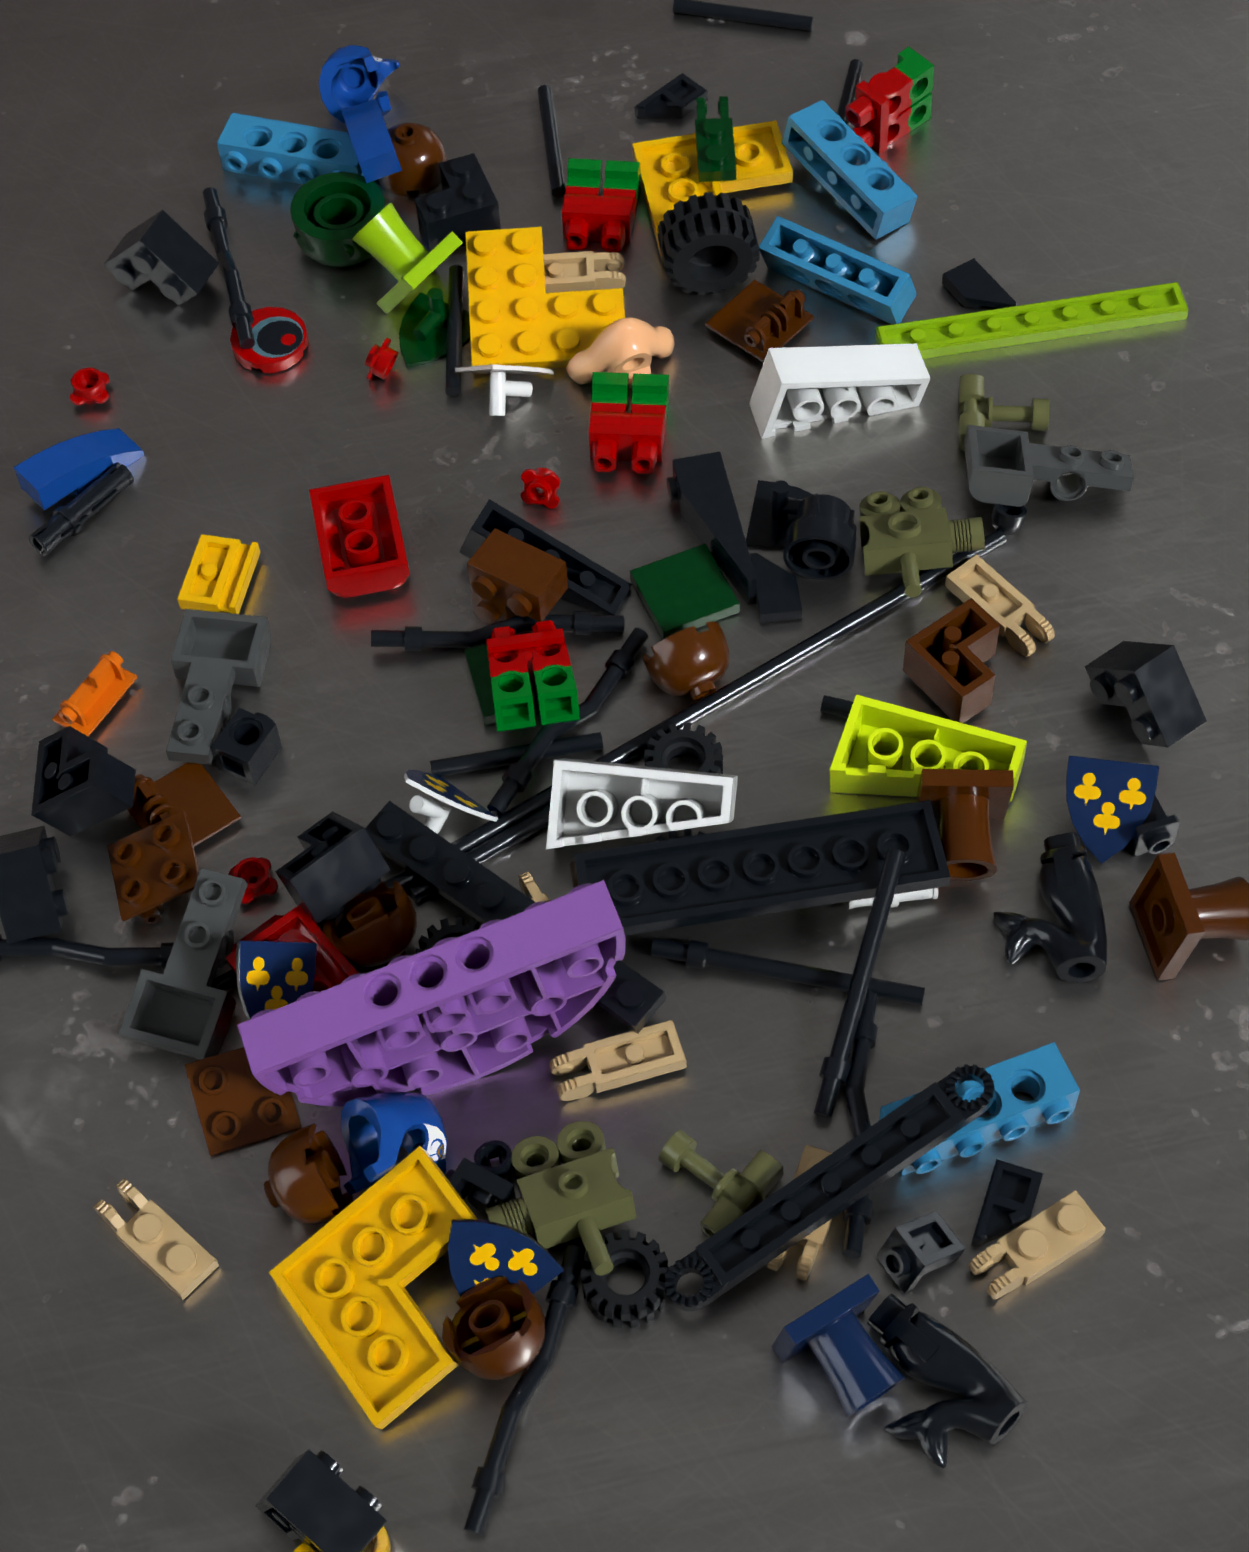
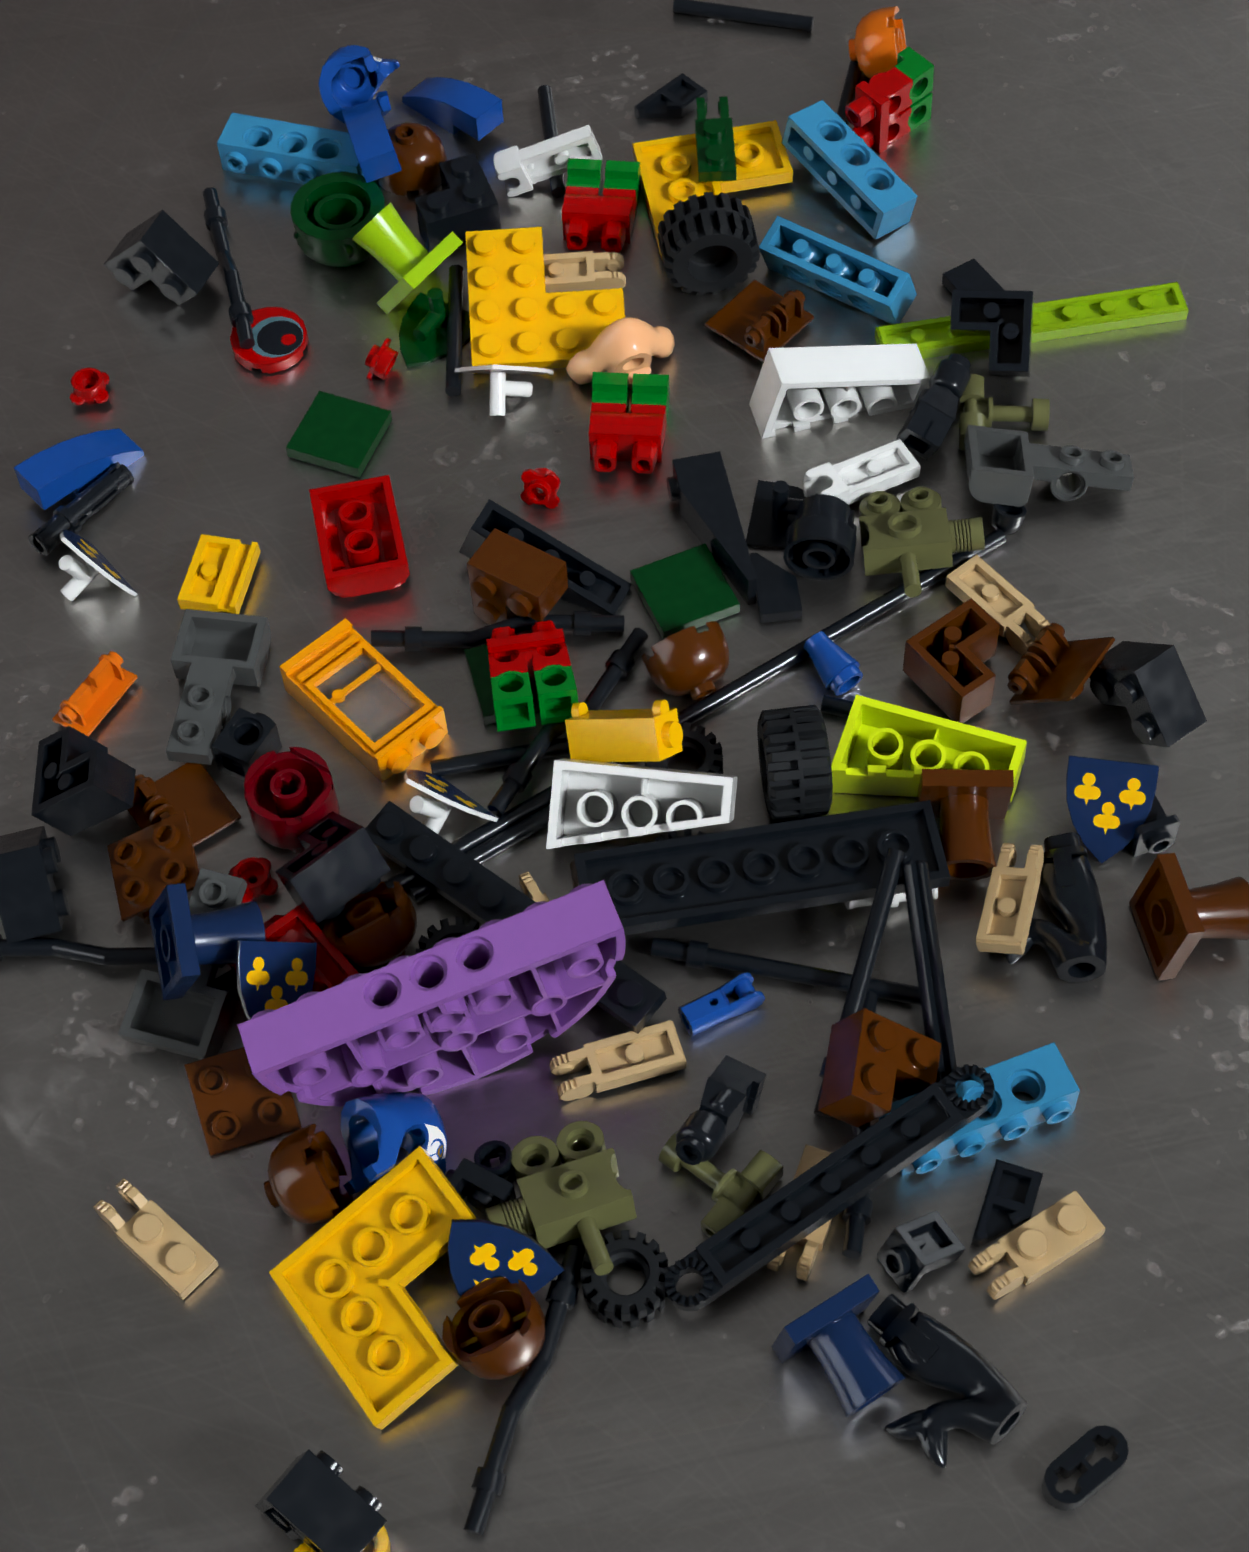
none -> white shield [59,530,138,601]
none -> dark blue plant [149,883,266,1000]
none -> dark red brick [244,747,340,853]
none -> light orange door [279,618,448,783]
none -> dark green tile [286,391,392,478]
none -> blue slope [402,77,504,141]
none -> white plate [493,125,603,197]
none -> yellow brick [565,699,683,762]
none -> black piece [675,1055,766,1165]
none -> blue bar [678,973,765,1037]
none -> black tyre [757,705,833,821]
none -> white plate [803,439,921,504]
none -> blue cone [803,631,863,696]
none -> reddish brown brick [818,1008,941,1127]
none -> orange cylinder [848,6,906,79]
none -> black piece [895,353,971,460]
none -> black axle [902,860,957,1083]
none -> black brick [950,289,1034,377]
none -> tan hinge [976,843,1044,955]
none -> reddish brown hinge [1007,623,1115,705]
none -> black beam [1042,1425,1129,1511]

